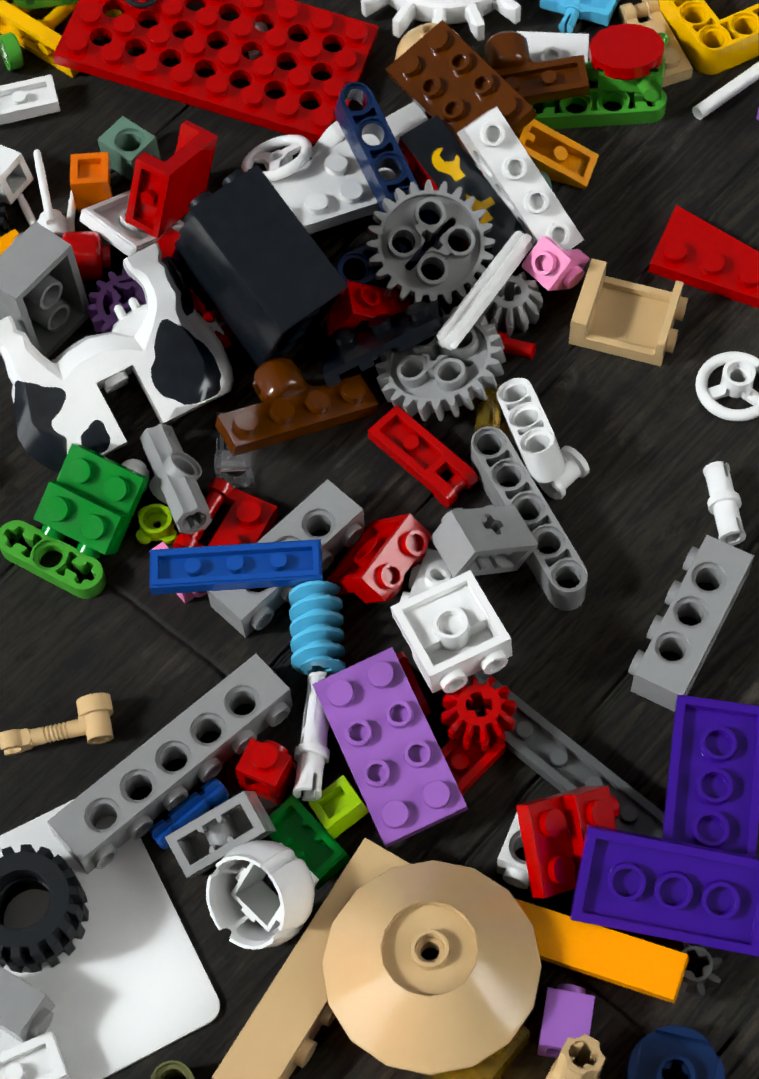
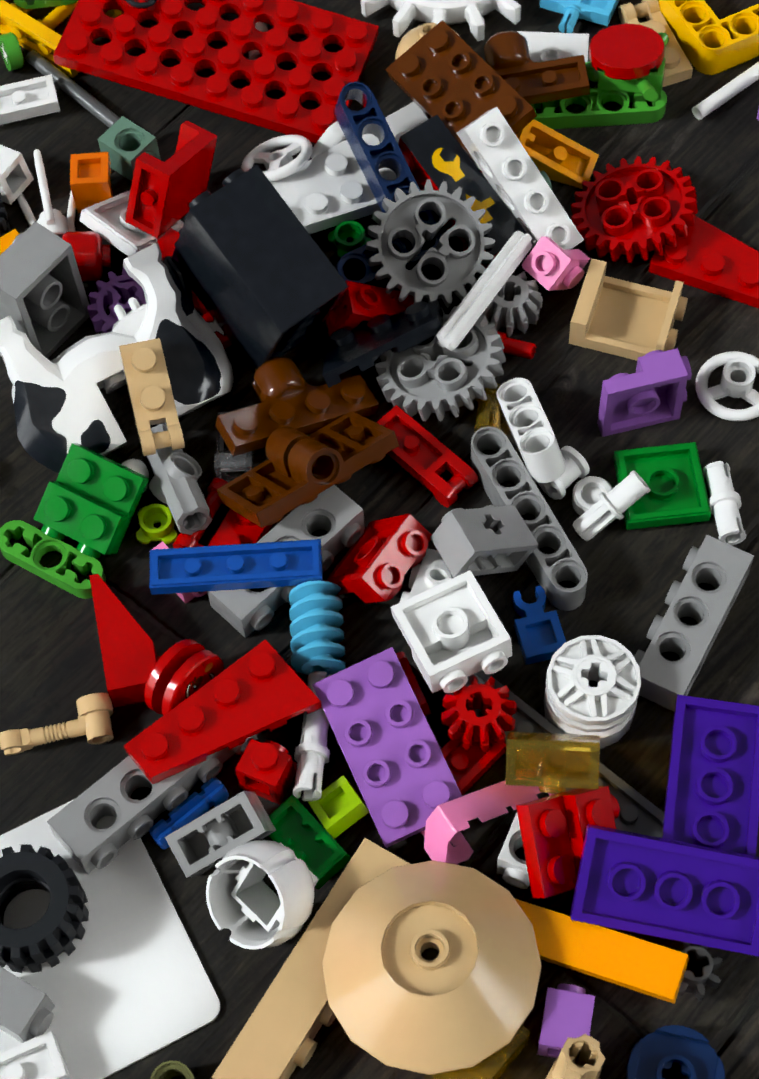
none -> dark grey bar [26,50,120,128]
none -> red slope [89,574,162,708]
none -> tan plate [119,338,185,456]
none -> red wing [124,639,322,784]
none -> red head [144,639,224,716]
none -> reddish brown plate [217,411,399,528]
none -> green plate [328,220,372,259]
none -> bright pink piece [421,775,559,865]
none -> clear yellow brick [505,732,600,793]
none -> blue plate [513,586,566,665]
none -> white wheel [544,635,641,749]
none -> red gear [571,156,698,263]
none -> white tile [572,476,613,516]
none -> white axle [573,470,651,541]
none -> medium lavender plate [597,348,692,437]
none -> green plate [613,442,711,530]

